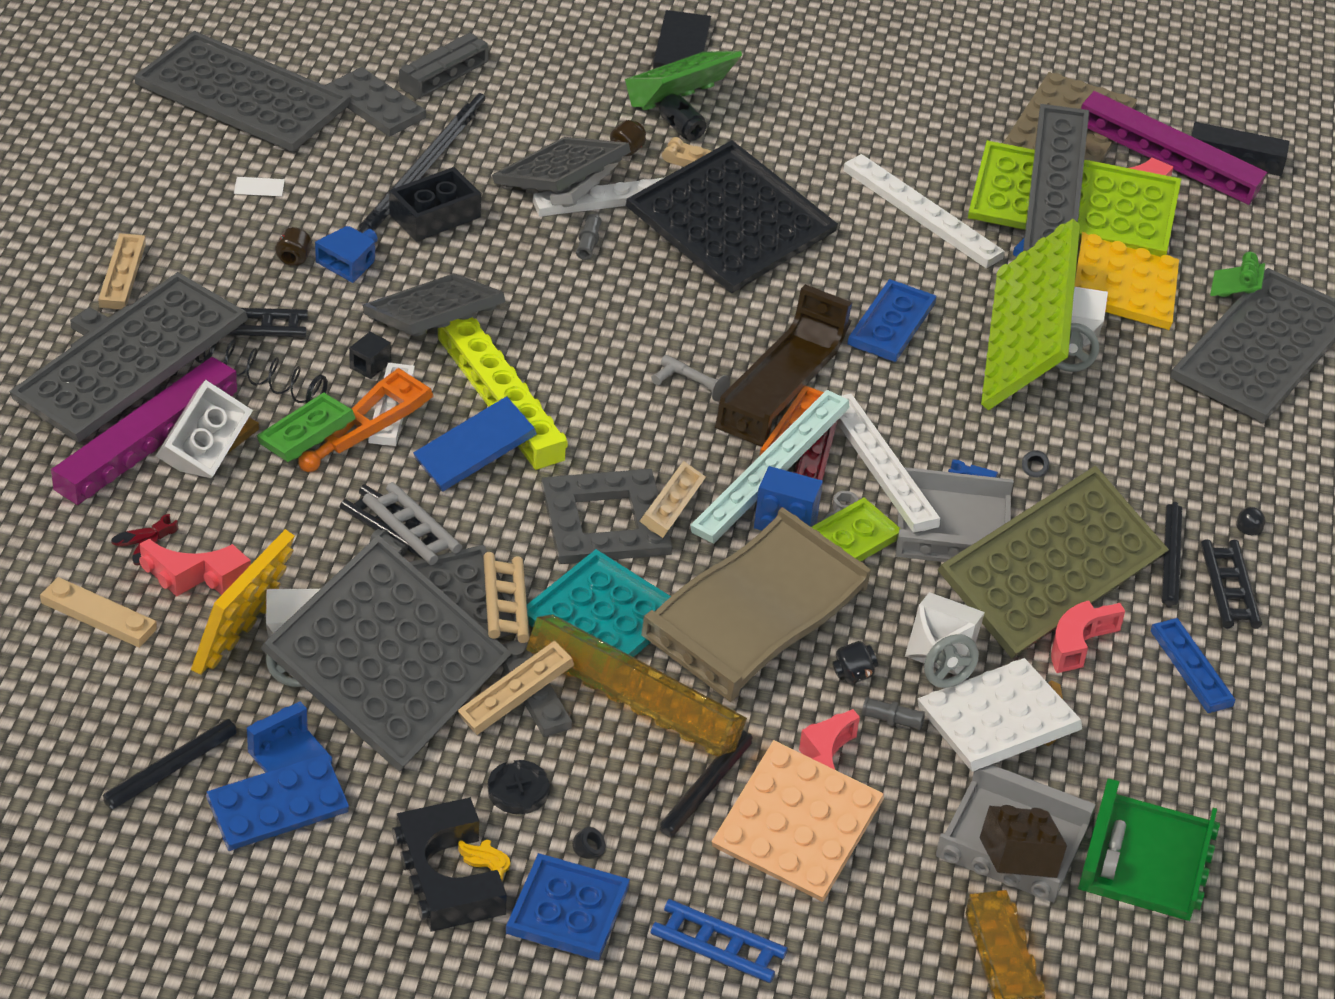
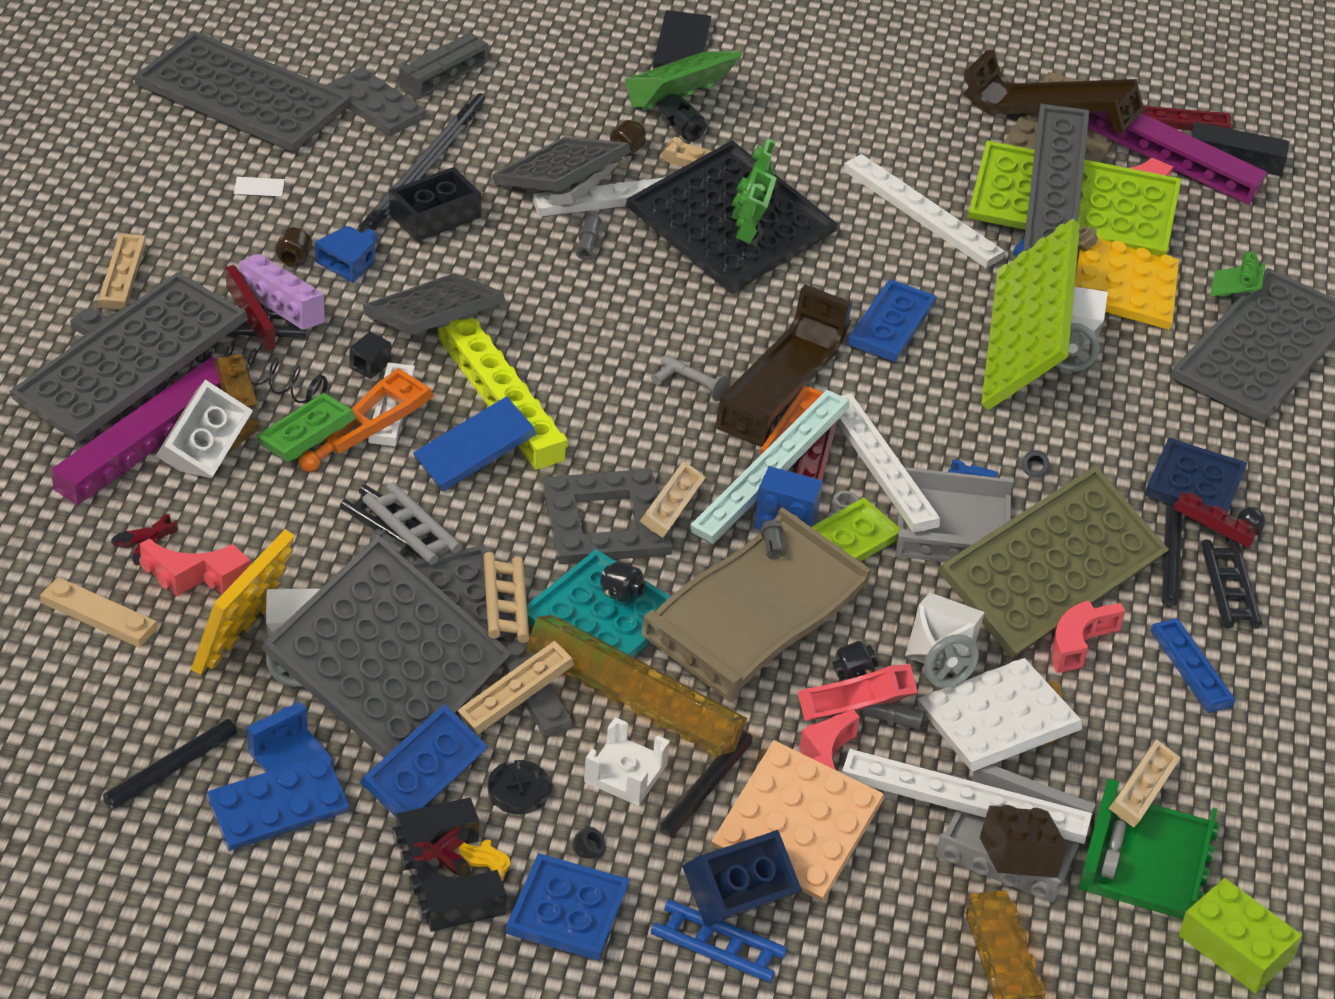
none -> pearl gold plate [214,354,257,409]
none -> dark red tile [225,265,276,351]
none -> lavender brick [239,254,324,330]
none -> blue plate [360,704,488,818]
none -> dark red piece [414,827,471,876]
none -> white panel [584,717,670,806]
none -> black head [600,561,646,604]
none -> dark blue brick [682,830,802,927]
none -> bright green bracket [731,138,776,244]
none -> dark grey pin [760,520,785,559]
none -> coral arch [797,664,918,721]
none -> white plate [842,749,1092,844]
none -> dark brown panel [962,50,1144,132]
none -> dark tan plate [1078,226,1098,250]
none -> tan plate [1109,739,1181,828]
none -> dark red tile [1141,105,1232,131]
none -> dark blue plate [1145,438,1247,512]
none -> dark red plate [1173,492,1257,548]
none -> lime brick [1178,878,1302,994]

